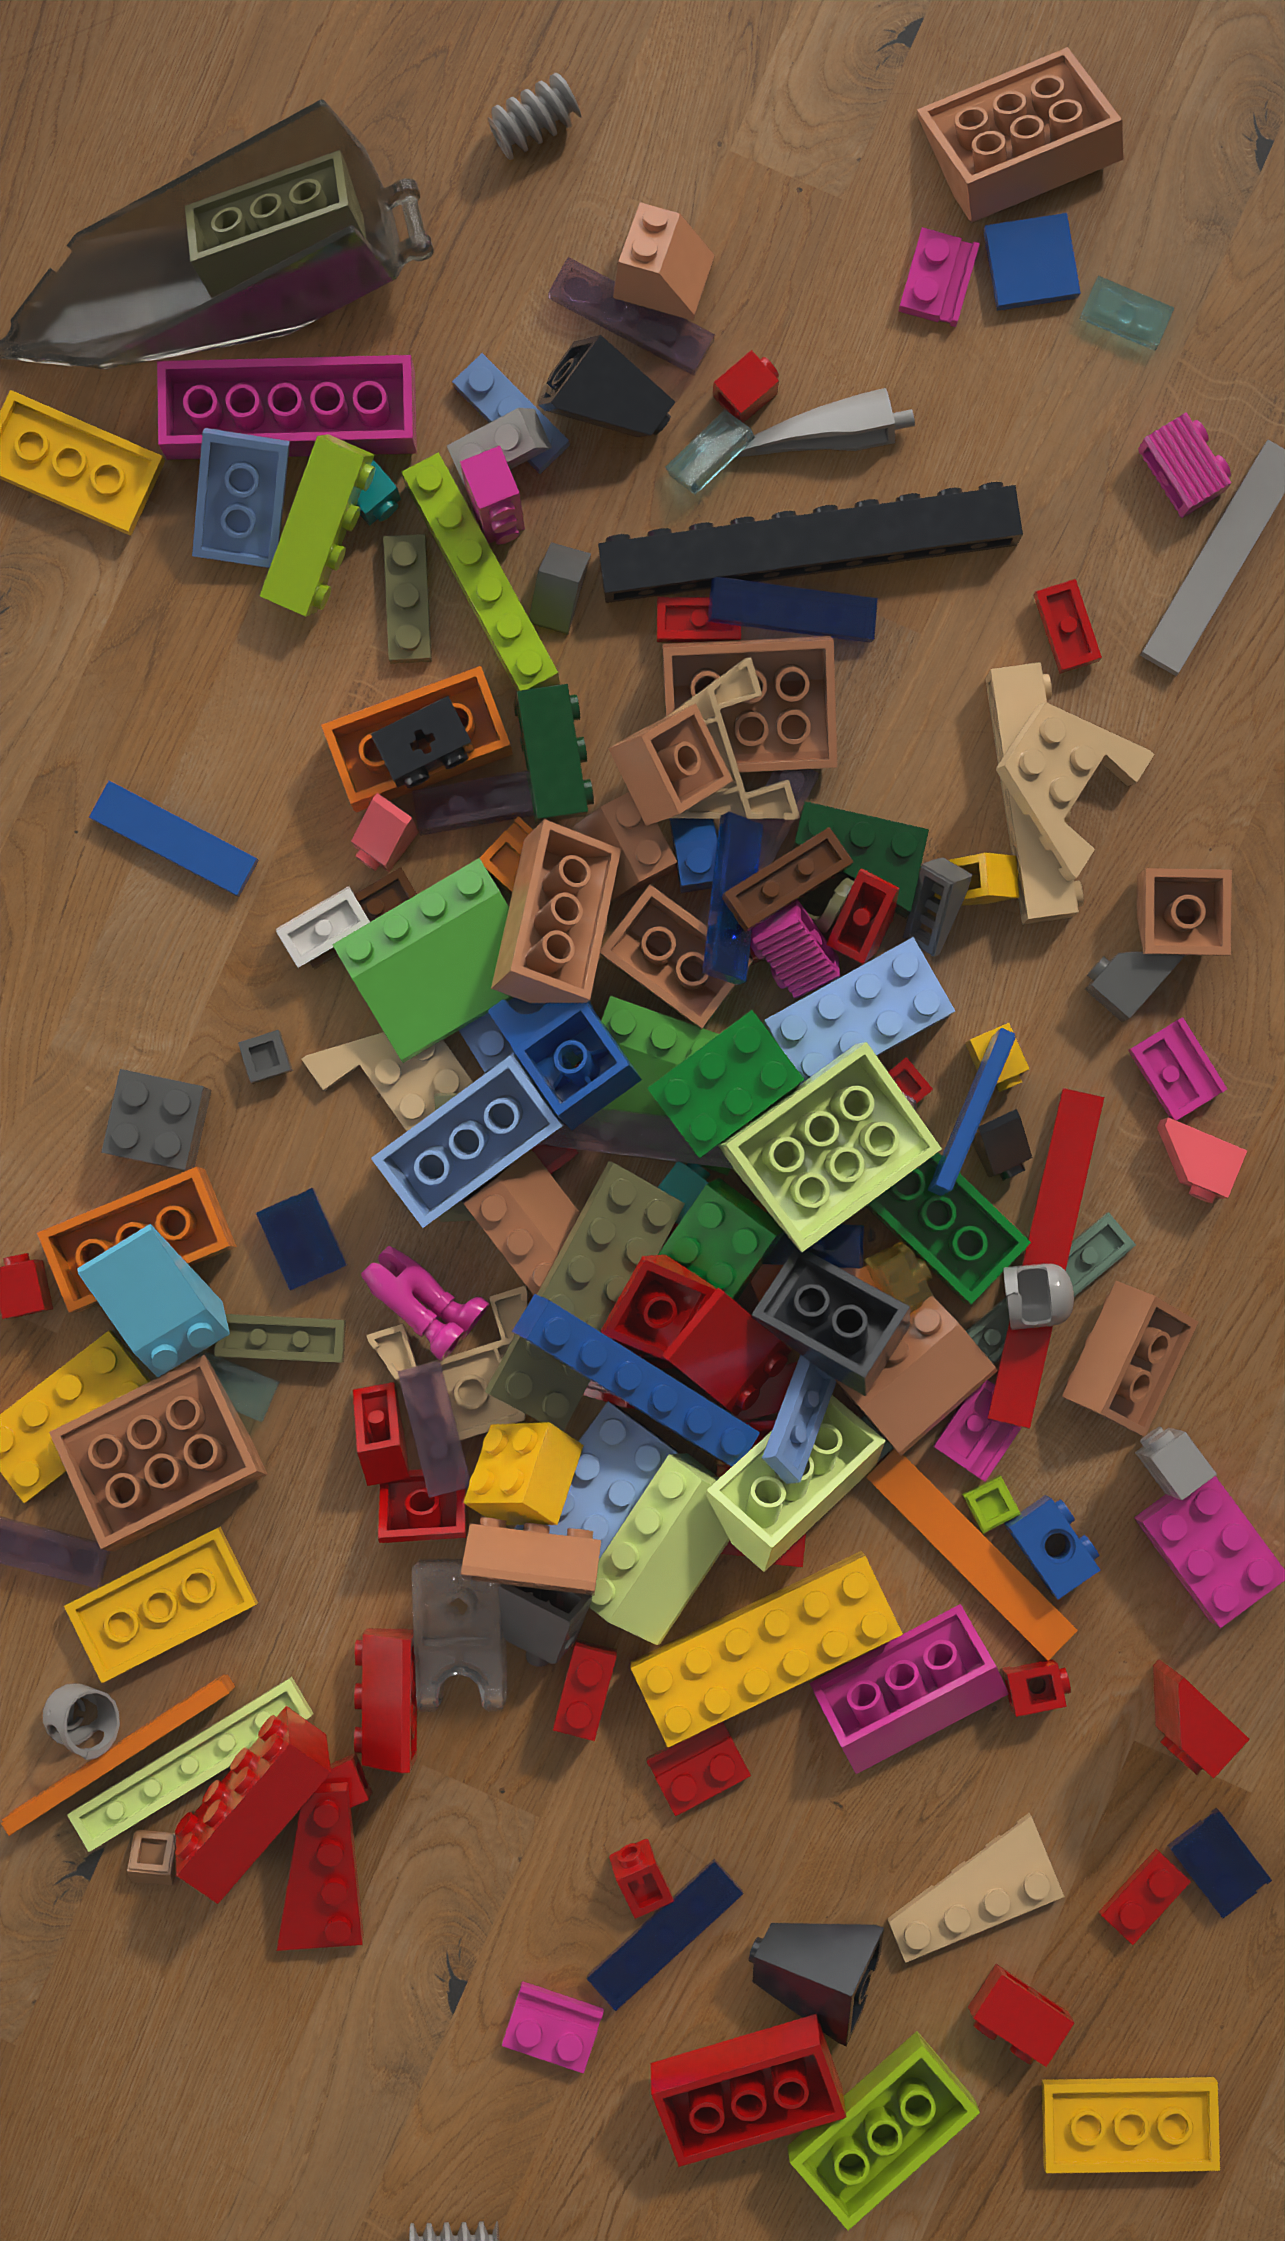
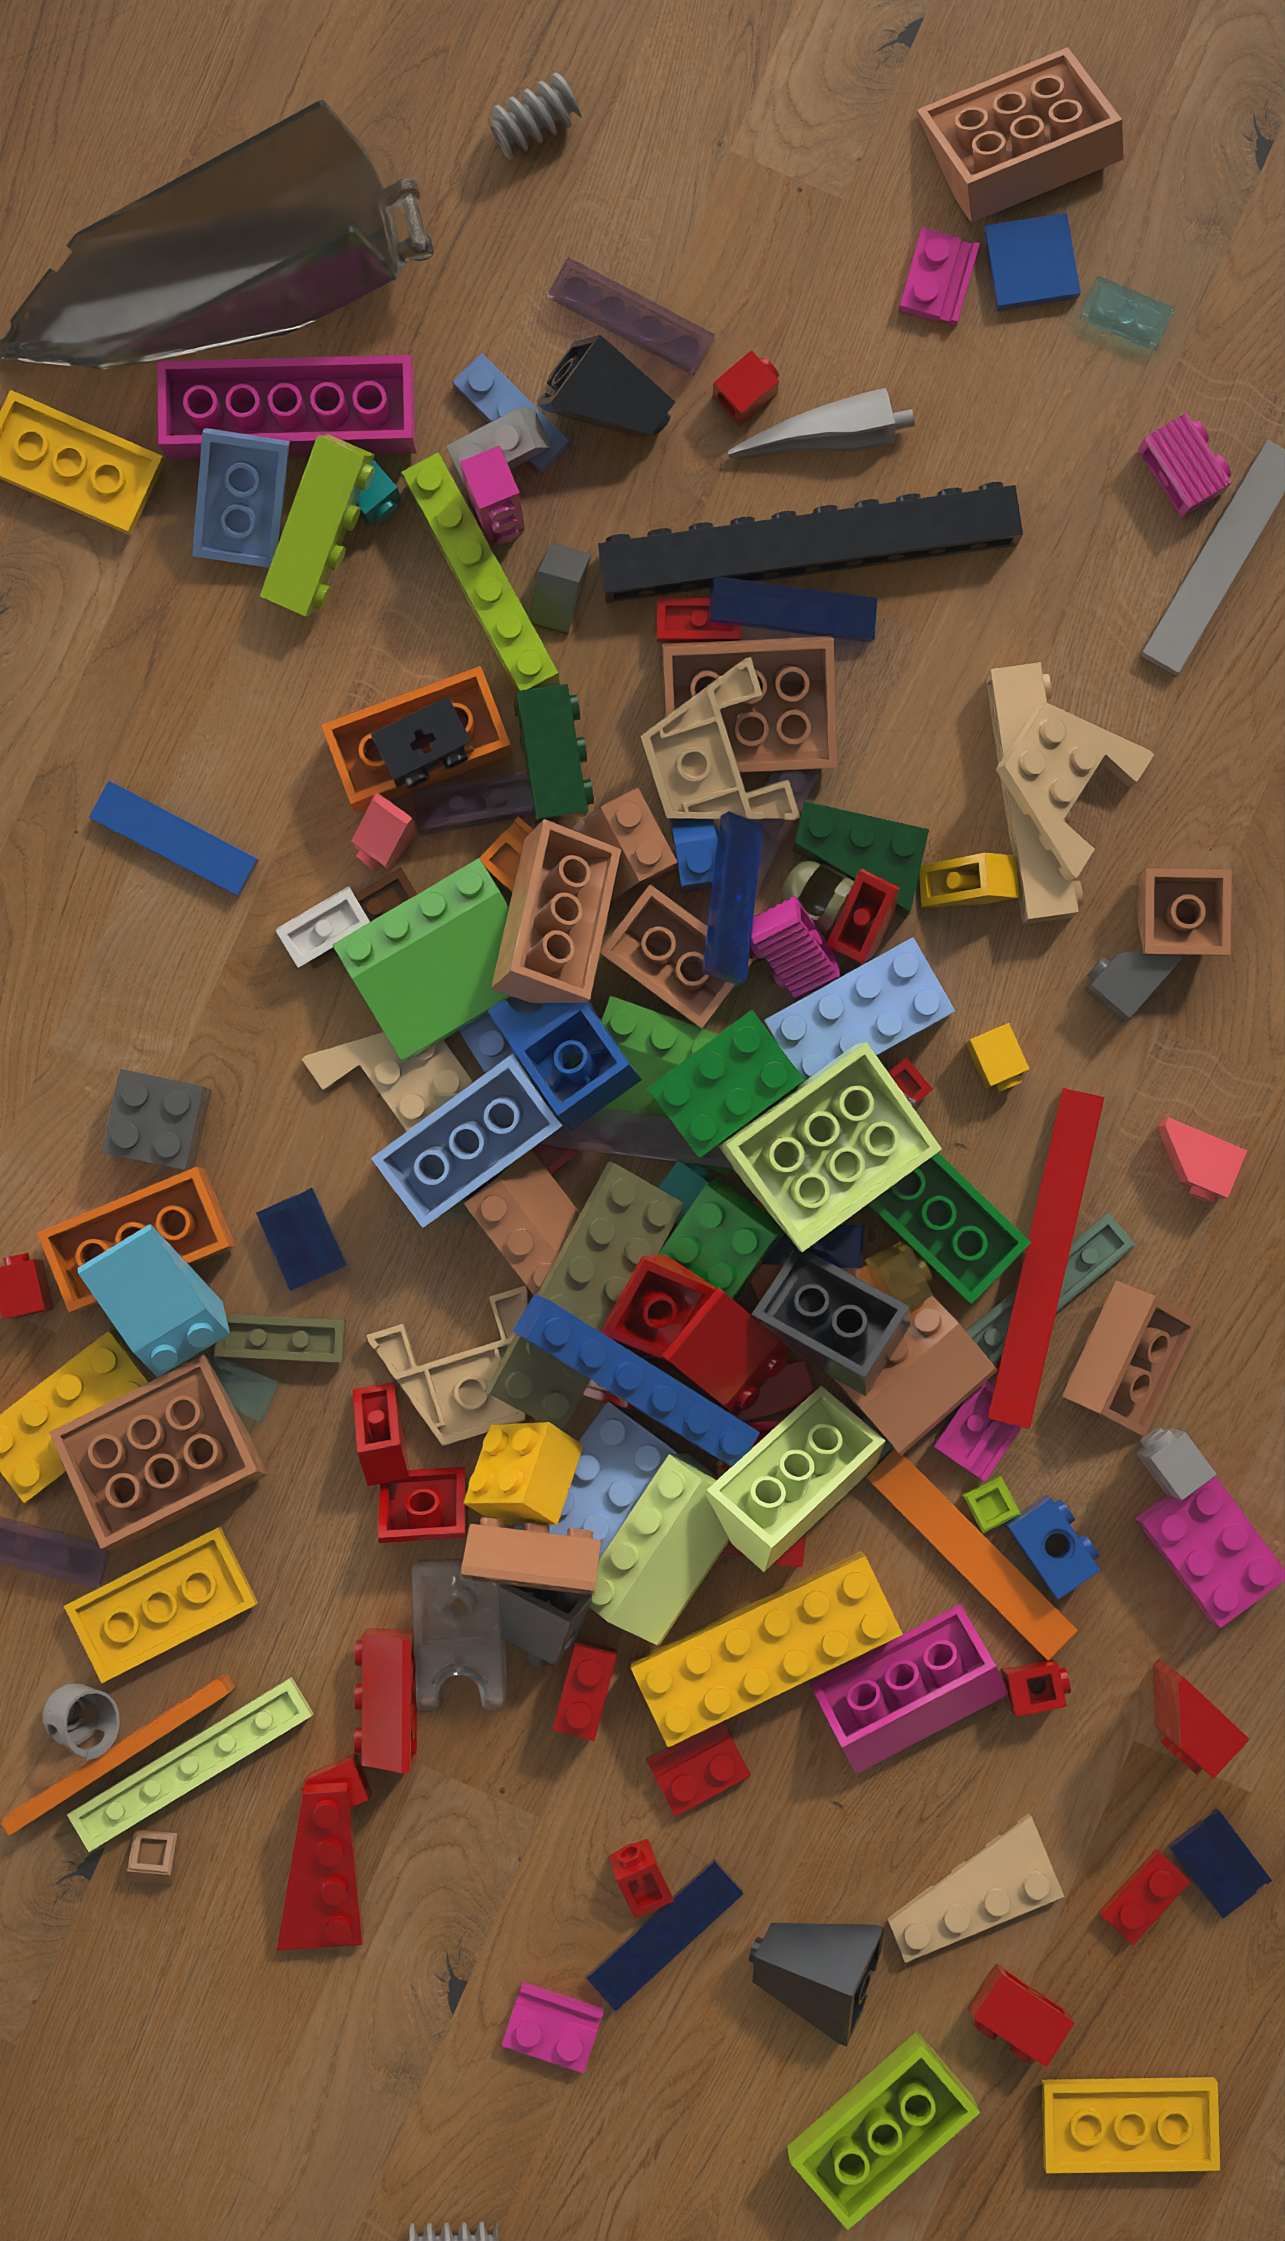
red brick [175,1706,331,1904] -> none
olive slope [185,150,367,299] -> none
dark grey plate [238,1030,293,1084] -> none
dark pink piece [361,1246,490,1361] -> none
olive plate [383,534,432,664] -> none
plate [397,1360,470,1498] -> none
nougat slope [608,703,733,826] -> none
nougat slope [613,202,715,321] -> none
red brick [651,2014,846,2167] -> none
clear light blue tile [665,410,755,495] -> none
reddish brown plate [721,827,853,933] -> none
medium blue plate [762,1354,836,1484] -> none
dark grey slope [903,858,972,957] -> none
blue tile [928,1028,1016,1196] -> none
black slope [972,1109,1033,1181] -> none
light grey helmet [1004,1264,1074,1330] -> none
red plate [1033,579,1102,674] -> none
dark pink plate [1128,1017,1227,1121] -> none

